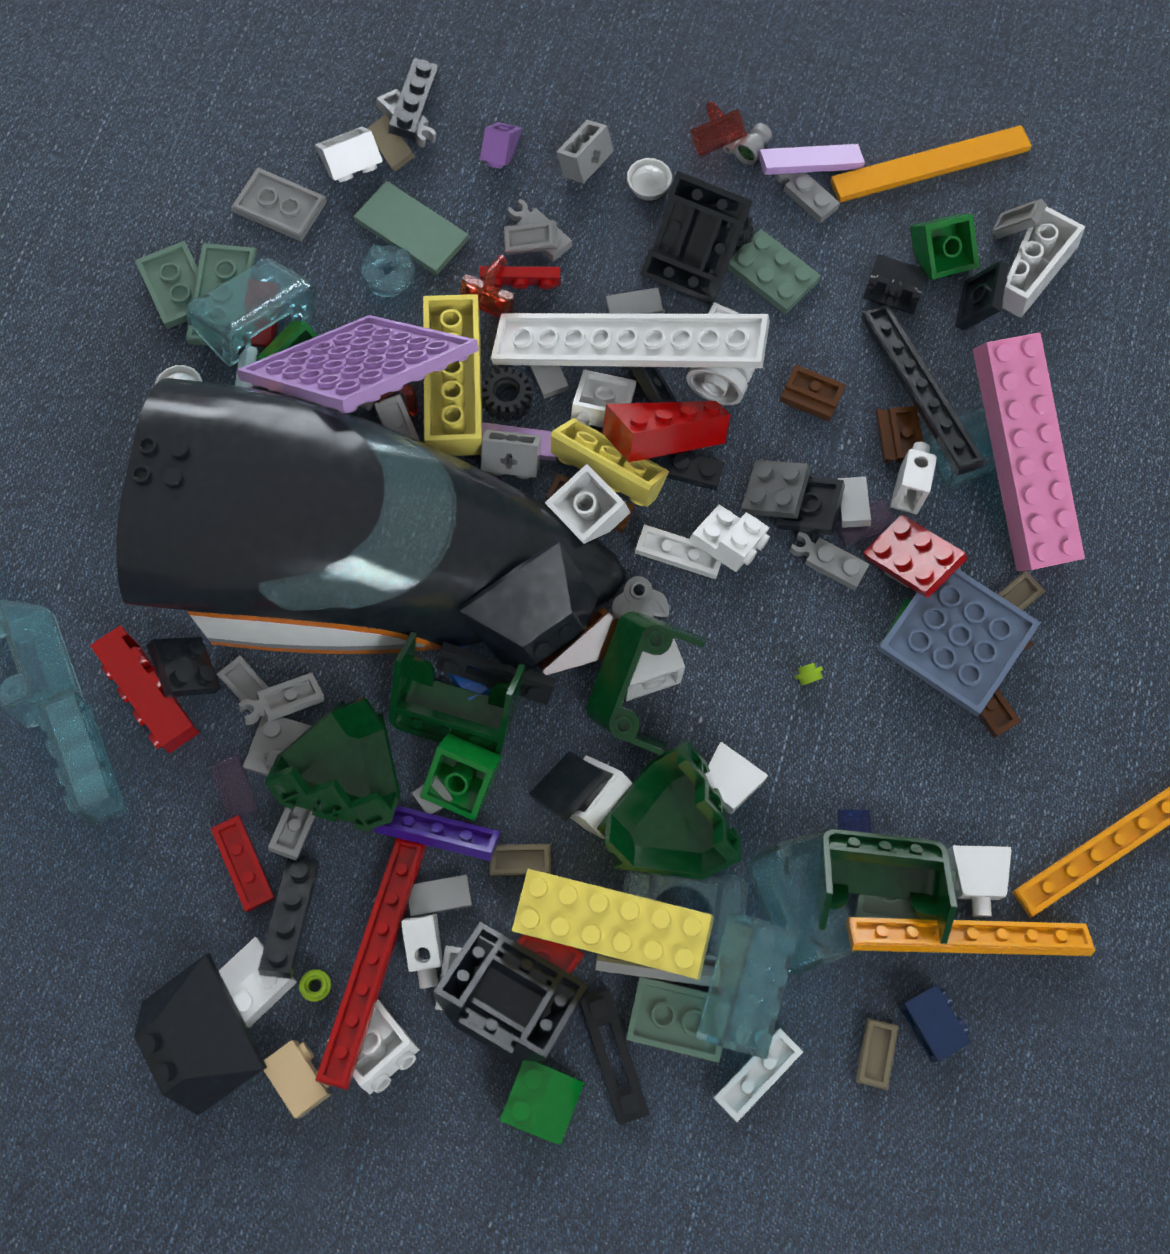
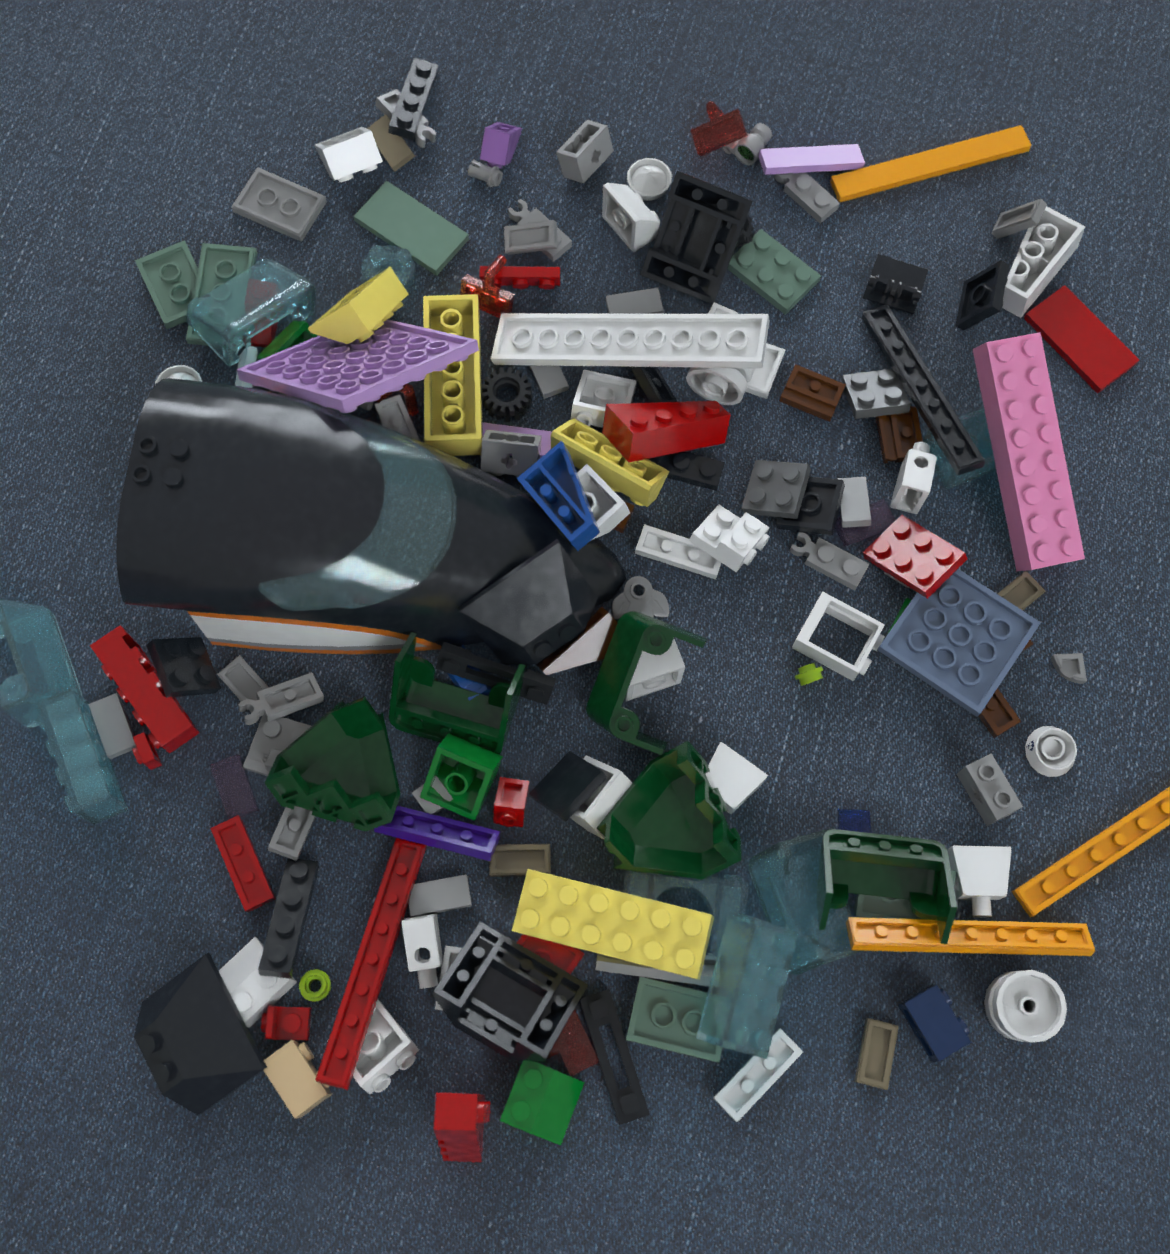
green slope [910,214,979,280] -> none
none -> light grey tile [88,693,136,759]
none -> red plate [132,732,162,770]
none -> red bracket [261,1006,312,1041]
none -> light yellow slope [308,267,409,344]
none -> red wedge [434,1093,491,1162]
none -> light grey pin [468,160,503,187]
none -> red bracket [494,777,529,827]
none -> blue wedge [517,441,600,551]
none -> clear red plate [538,1009,599,1076]
none -> white slope [602,183,660,253]
none -> white tile [745,343,785,399]
none -> white window [792,591,885,681]
none -> dark grey plate [841,369,910,419]
none -> light grey brick [957,753,1023,826]
none -> white wheel [984,970,1067,1043]
none -> red tile [1024,285,1139,394]
none -> white hat [1025,726,1077,777]
none -> light grey tile [1051,653,1087,684]

